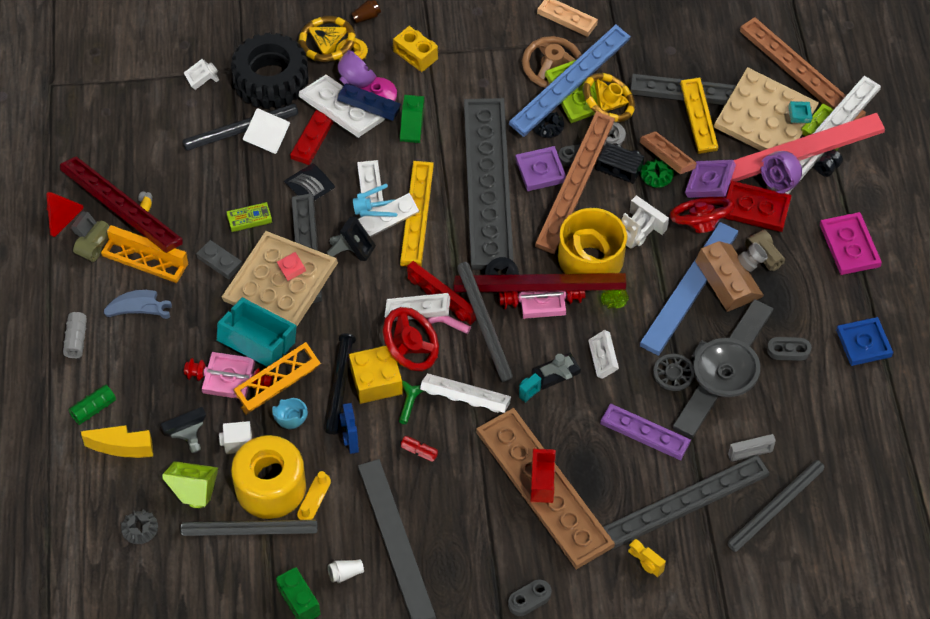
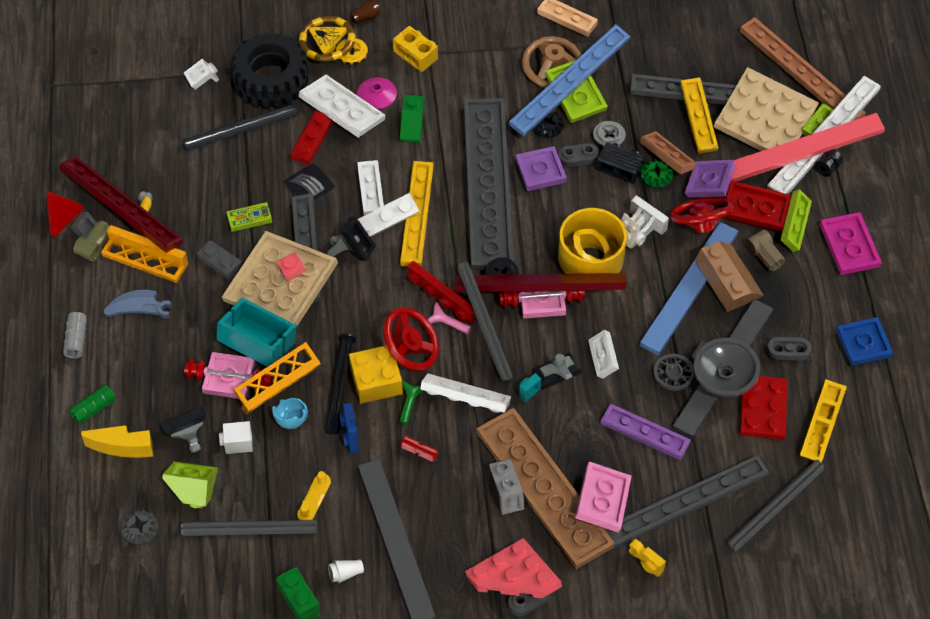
yellow piece [231,435,306,519] -> none
white sticker [243,108,290,154] -> none
medium lavender cylinder [338,49,377,89] -> none
dark blue plate [338,83,401,121] -> none
medium azure plant [353,184,398,217] -> none
white plate [385,293,450,321] -> none
red panel [530,449,556,503] -> none
nougat plate [535,111,615,254] -> none
yellow piece [583,73,635,122] -> none
clear neon green plate [601,289,629,309] -> none
light grey tile [728,434,776,462] -> none
light grey wheel [738,242,768,272] -> none
medium lavender cylinder [761,151,802,193] -> none
teal plate [788,101,813,123] -> none
none -> coral plate [465,538,562,598]
none -> light grey bracket [489,459,524,515]
none -> bright pink plate [575,462,631,533]
none -> red plate [740,376,788,440]
none -> lime plate [781,189,812,252]
none -> yellow slope [800,380,847,463]

